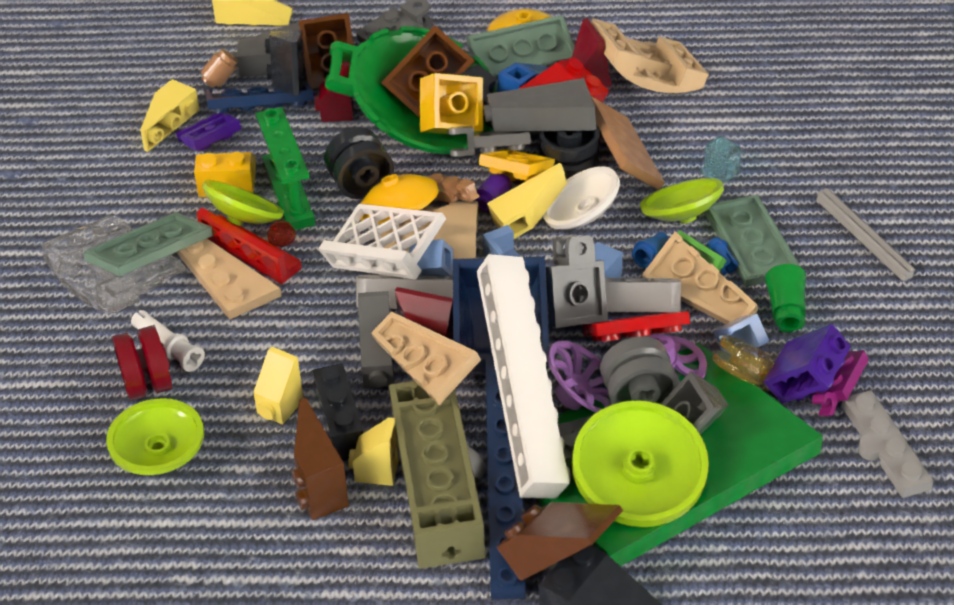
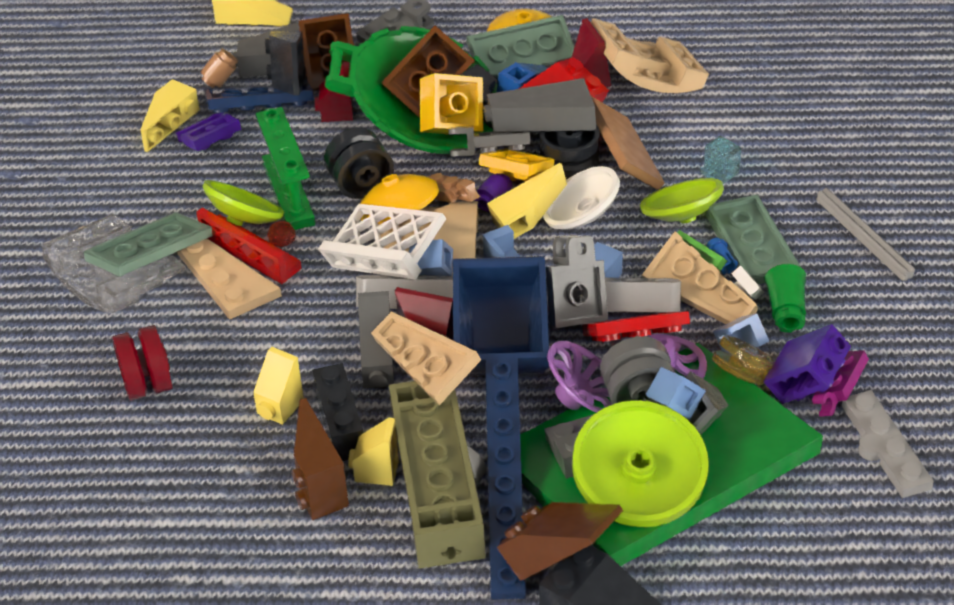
lime dish [106,398,204,475] -> none
white pin [131,310,205,372] -> none
yellow slope [194,152,257,198] -> none
white brick [477,254,571,498] -> none
blue cone [632,232,669,268] -> none
none -> medium blue panel [646,367,705,419]
none -> white plate [731,266,765,300]

